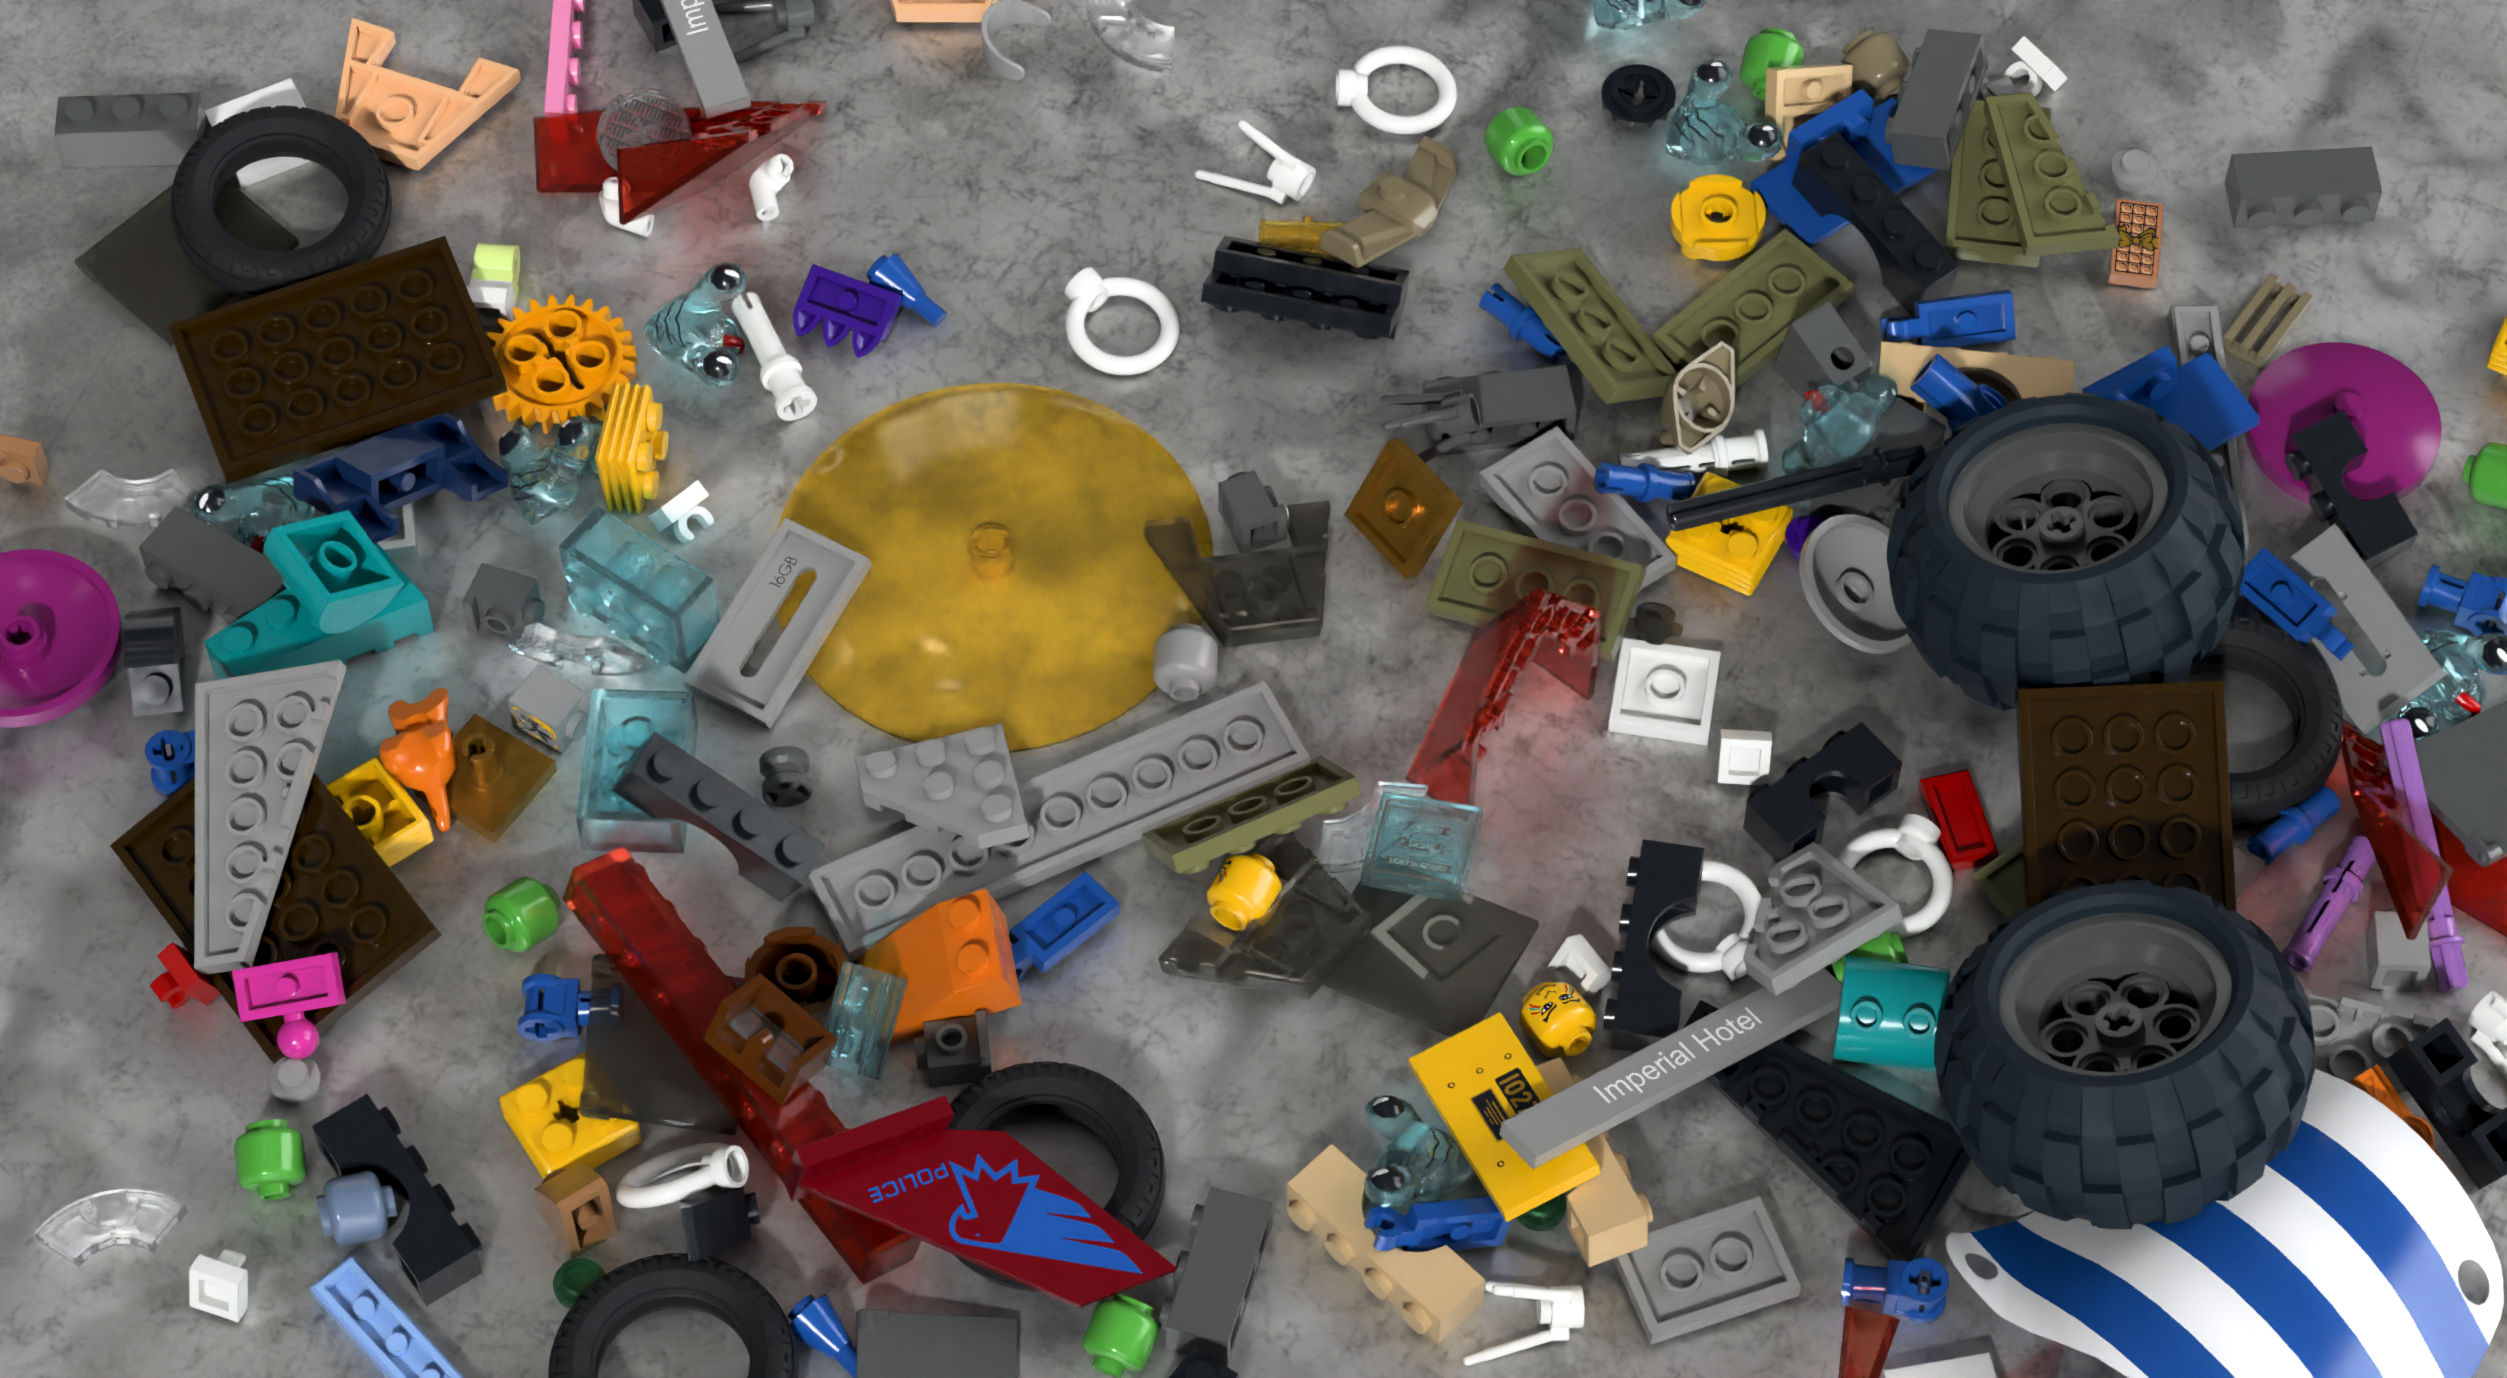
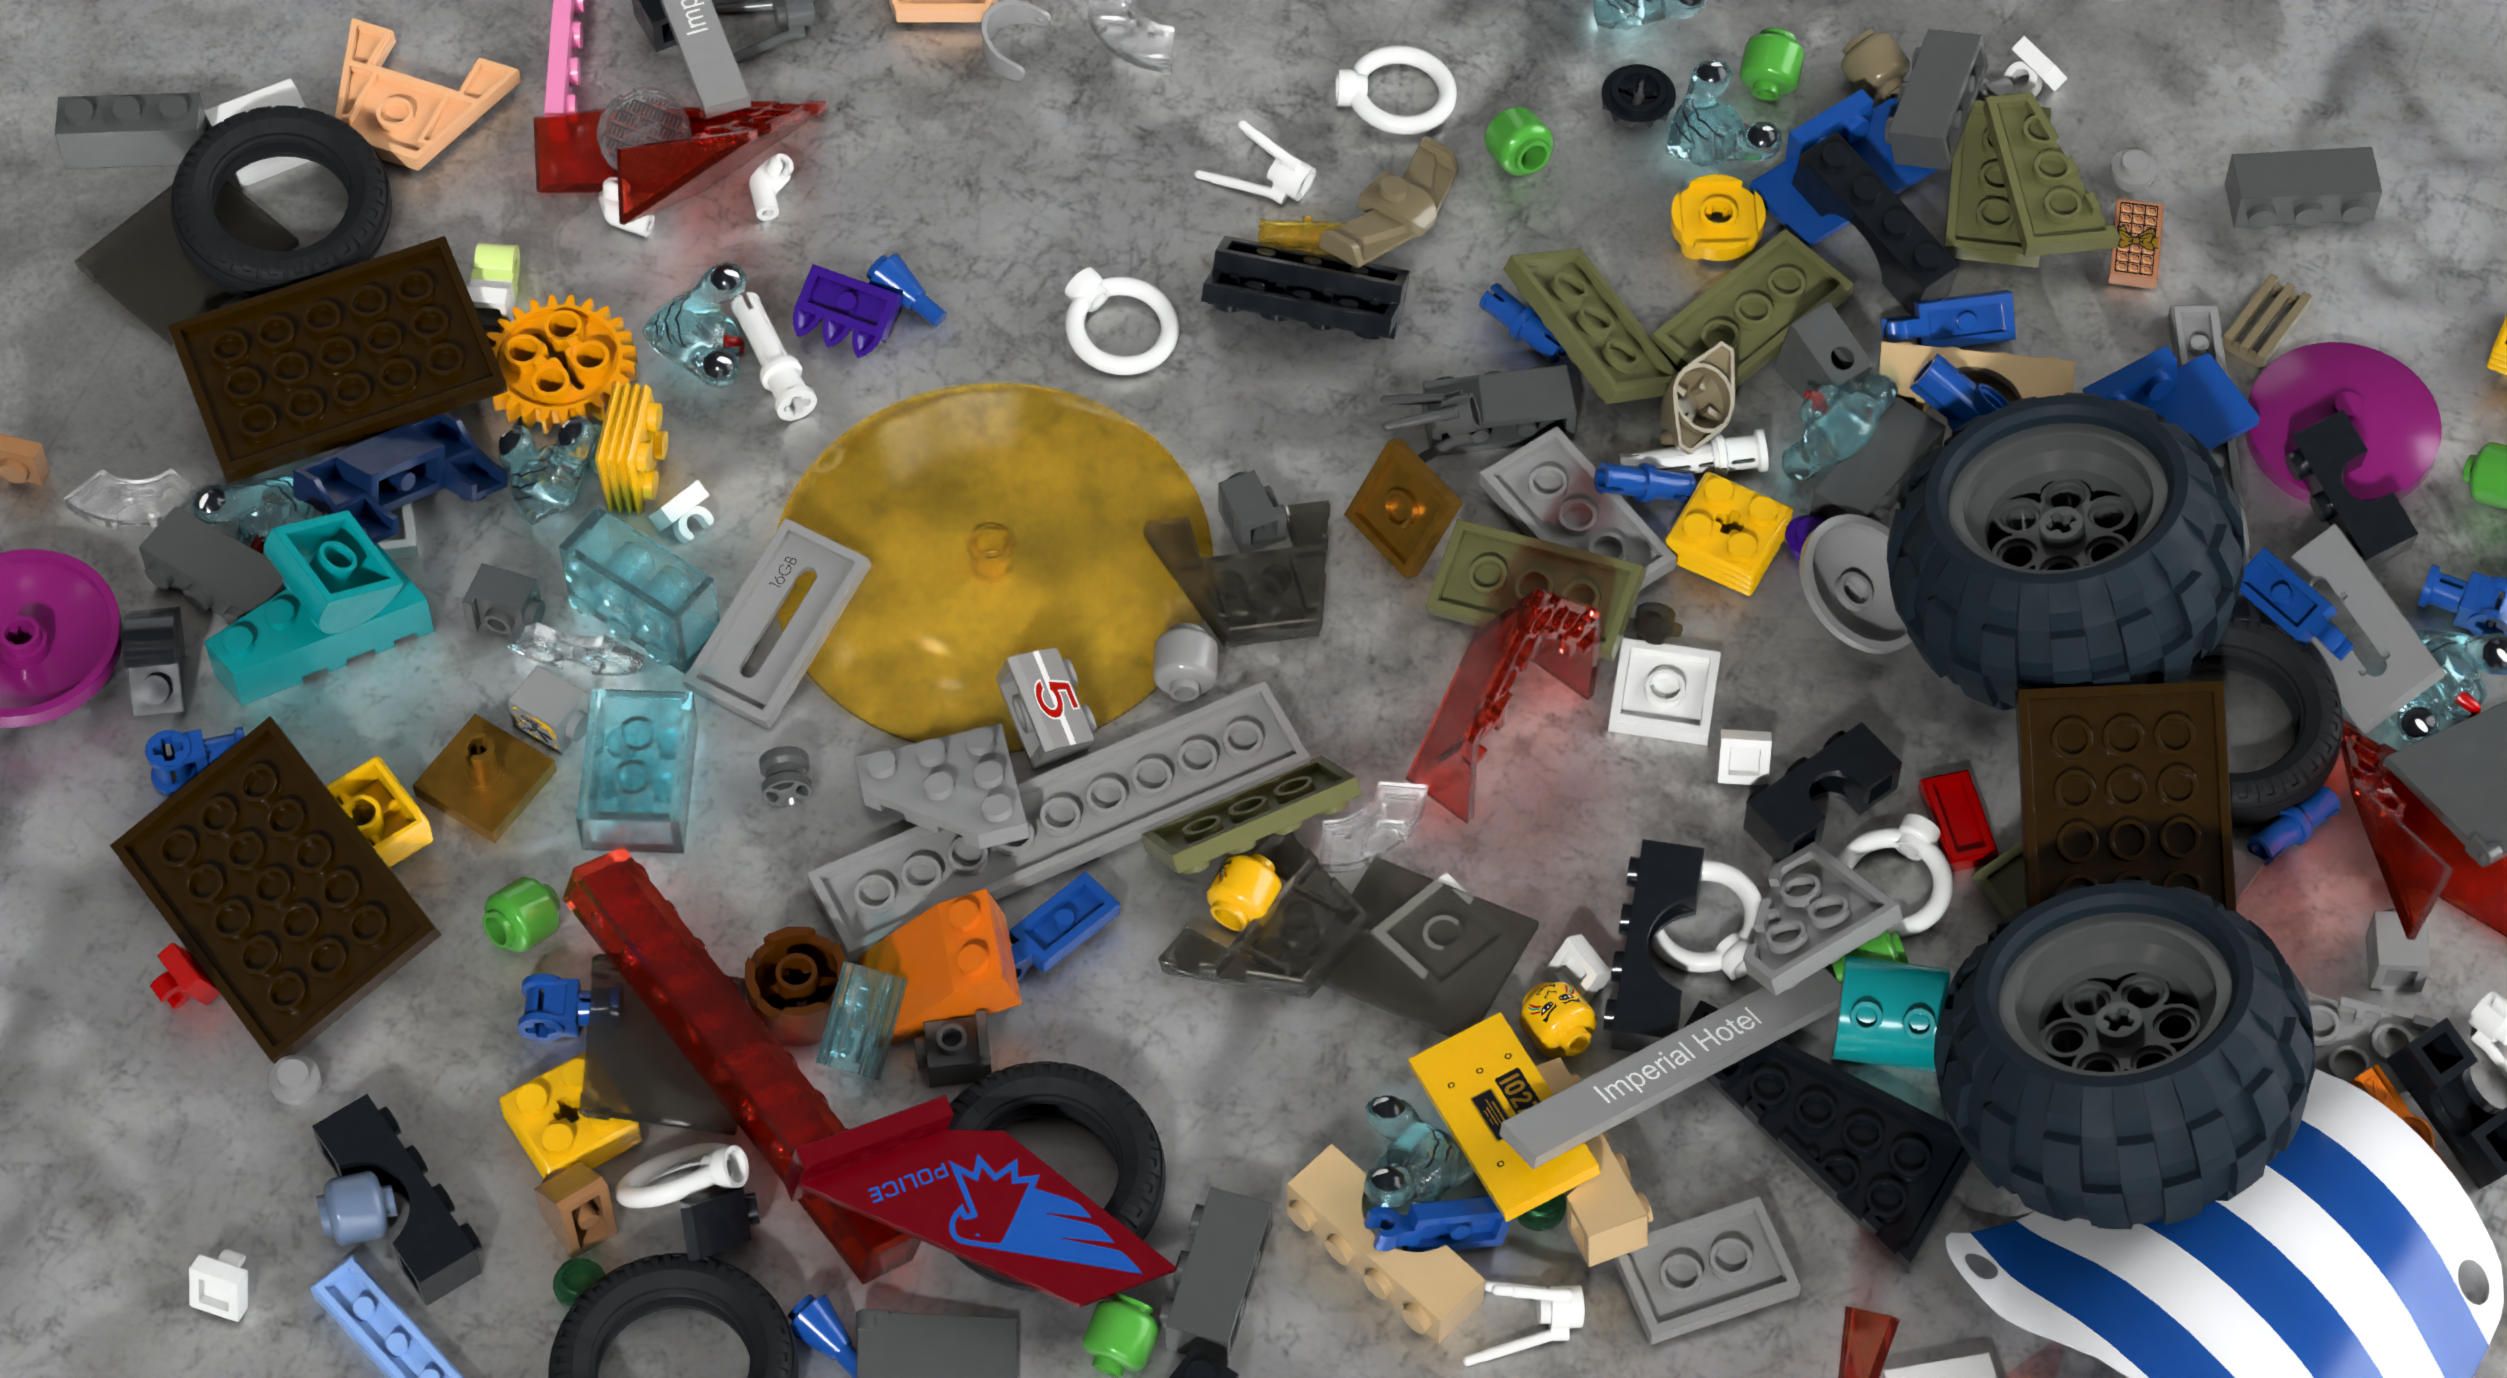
clear tile [34,1189,188,1267] -> none
light grey wing [194,660,347,975] -> none
dark pink plate [232,952,346,1060] -> none
bright green head [234,1119,307,1201] -> none
orange animal [379,688,458,832] -> none
black arch [611,732,826,902] -> none
reddish brown window [703,973,838,1106] -> none
clear light blue tile [1360,791,1483,902] -> none
black axle [1666,443,1927,531] -> none
tan wing [1763,63,1853,160] -> none
blue connector [1840,1257,1949,1323] -> none
medium lavender pin [2281,836,2381,972] -> none
medium lavender axle [2380,719,2469,992] -> none
none -> light grey slope [995,647,1097,770]

